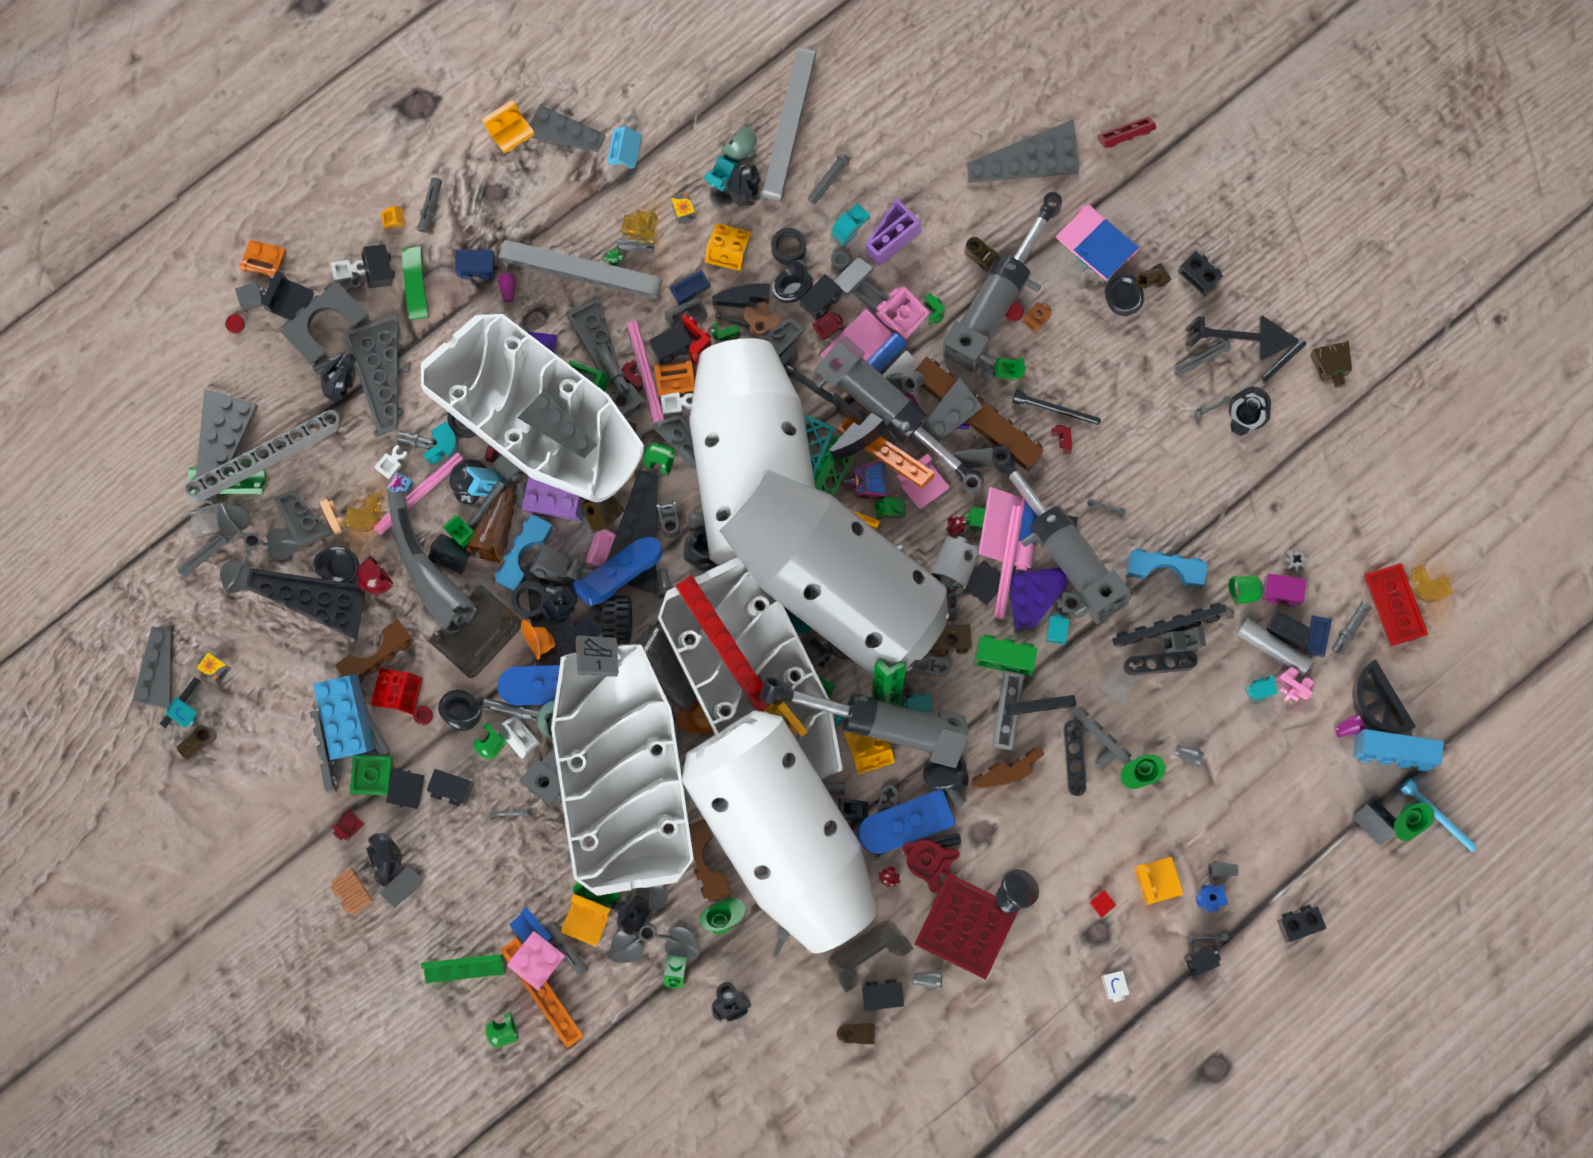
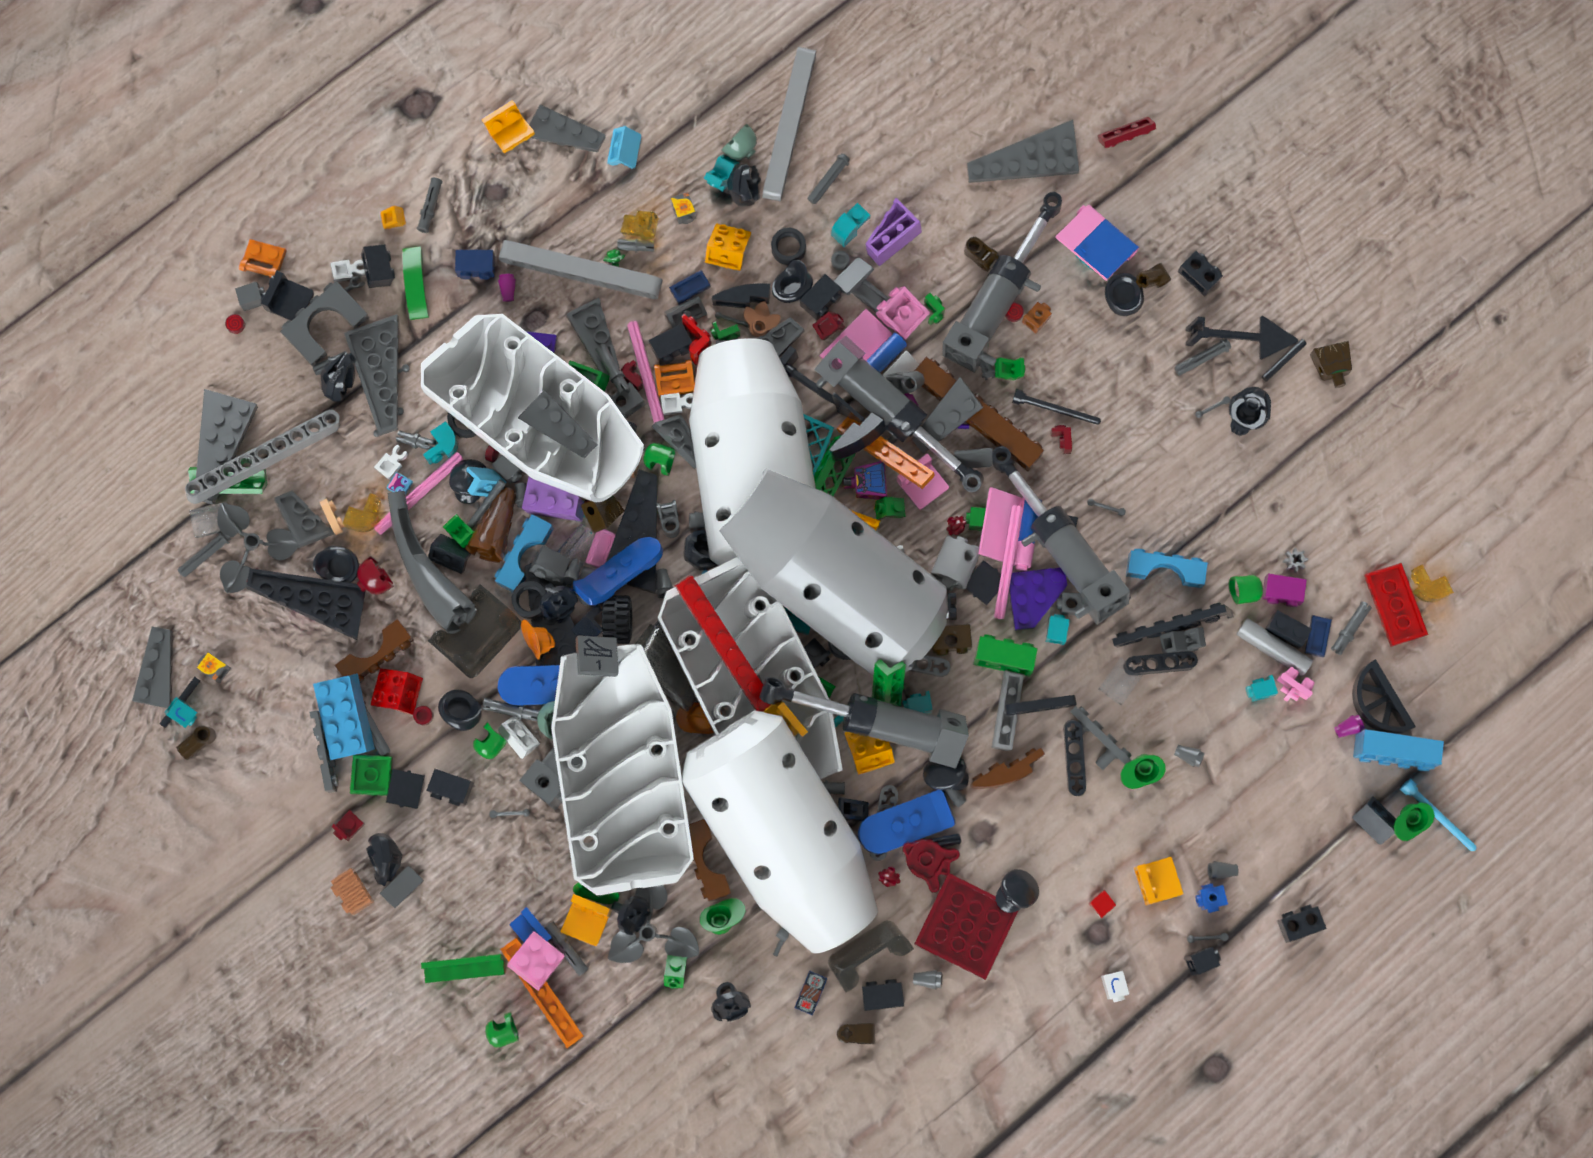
none -> tile [794,971,828,1016]

